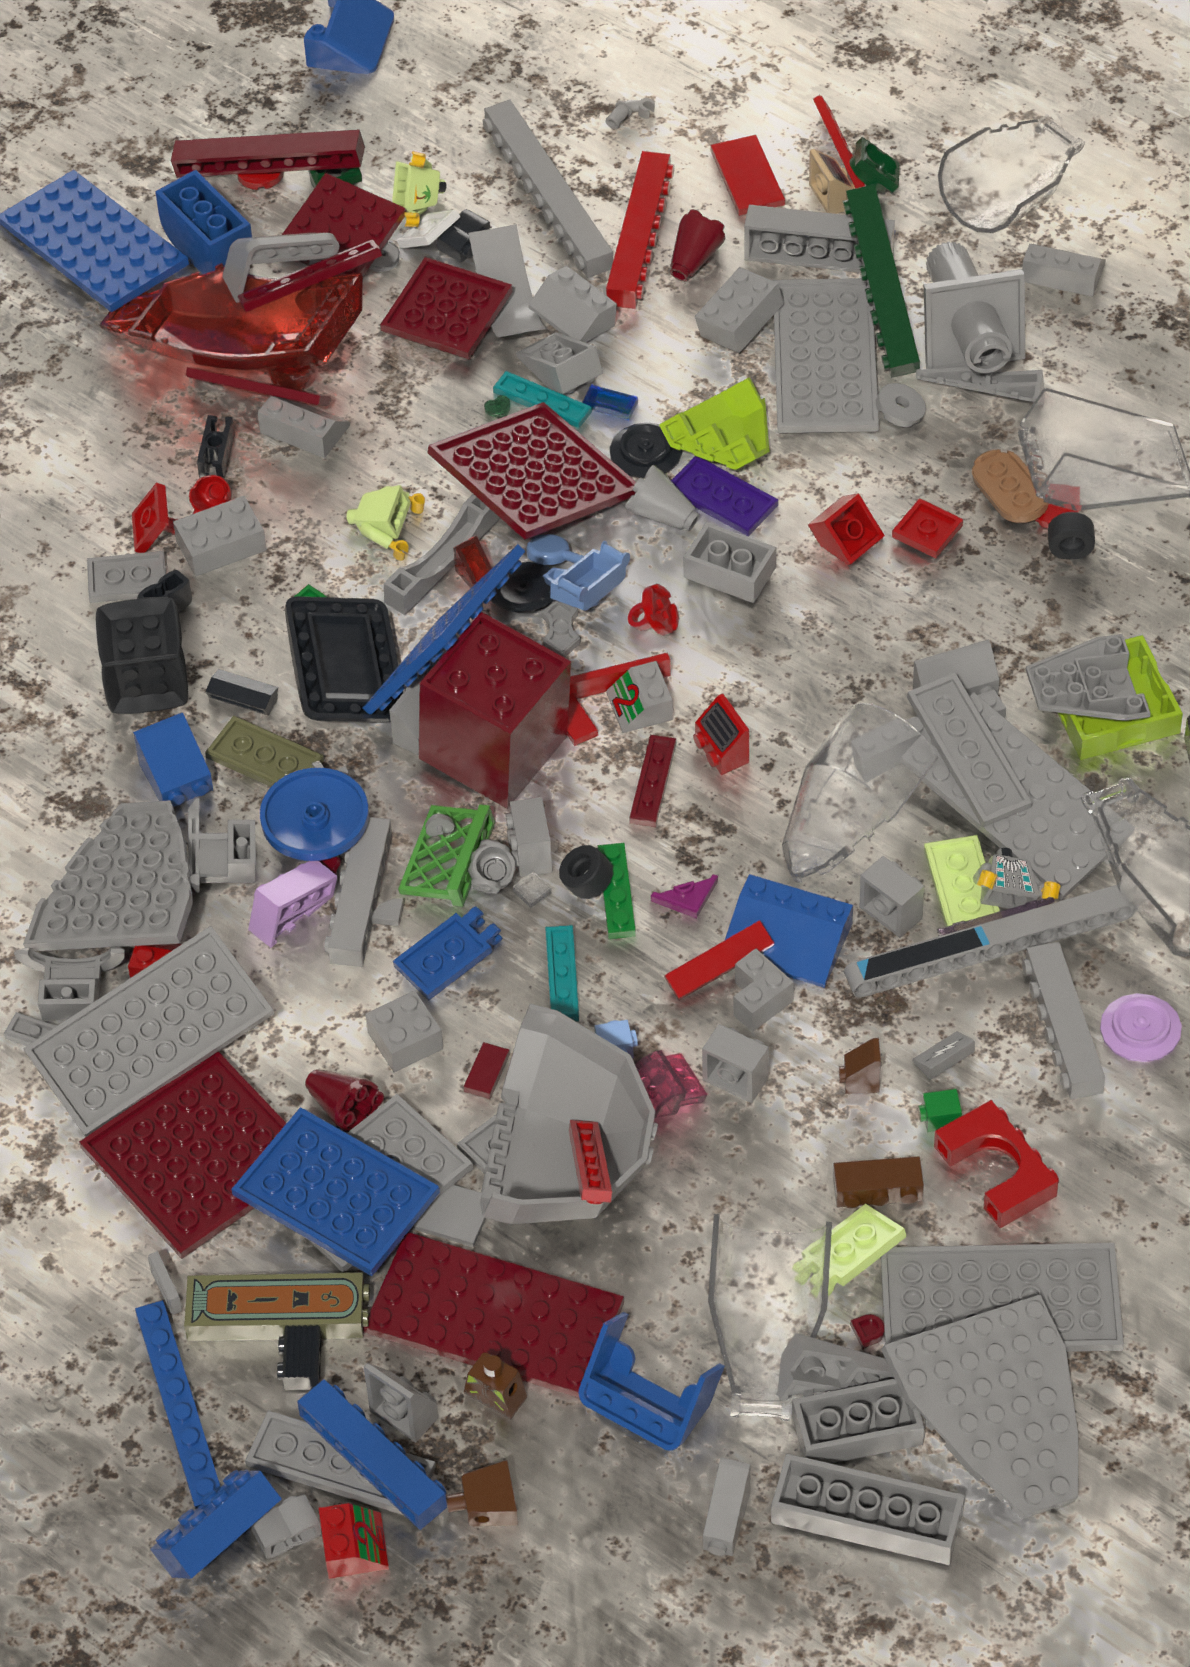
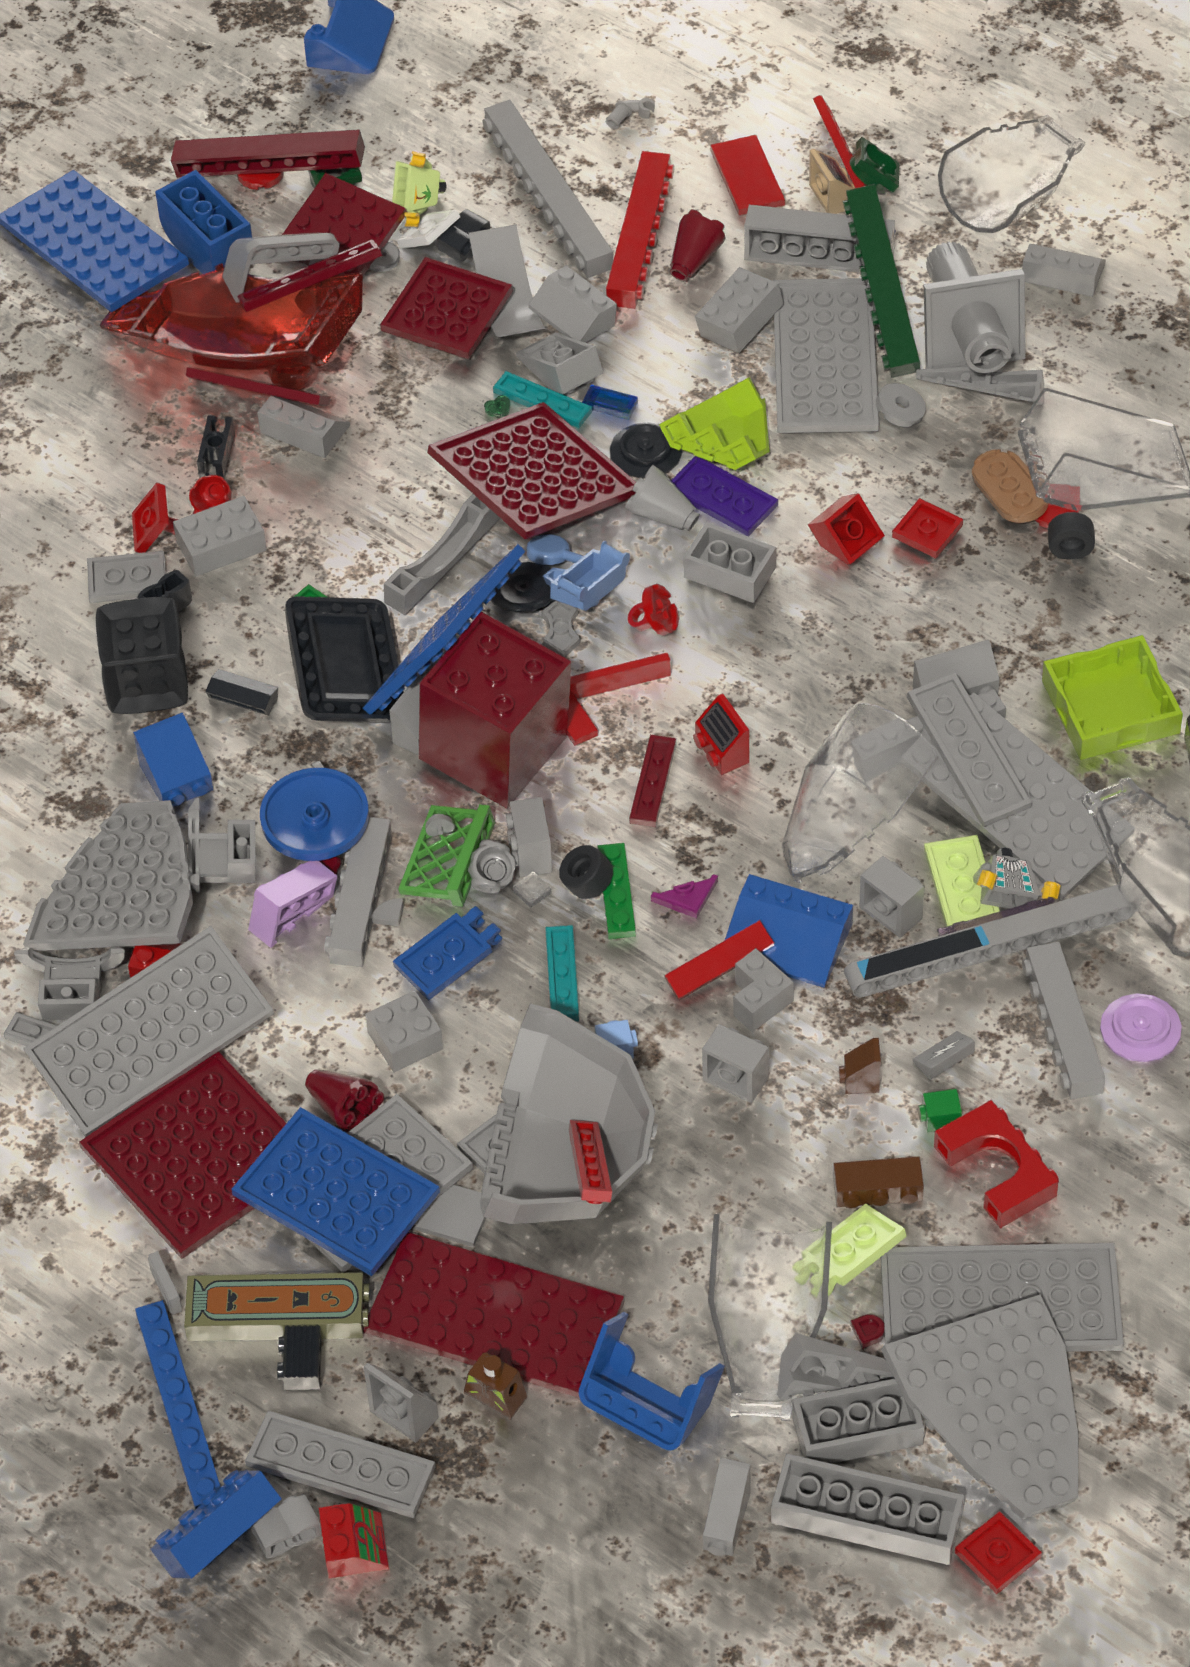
olive tile [205,716,324,787] -> none
blue brick [297,1379,447,1530] -> none
yellowish green torso [347,485,425,561] -> none
reddish brown torso [446,1460,518,1527] -> none
clear red slope [453,536,492,588] -> none
dark red tile [463,1042,510,1099] -> none
light grey slope [606,661,673,733] -> none
clear pink brick [635,1050,707,1118] -> none
light grey wedge [1026,634,1151,720] -> none
none -> red plate [955,1511,1042,1594]

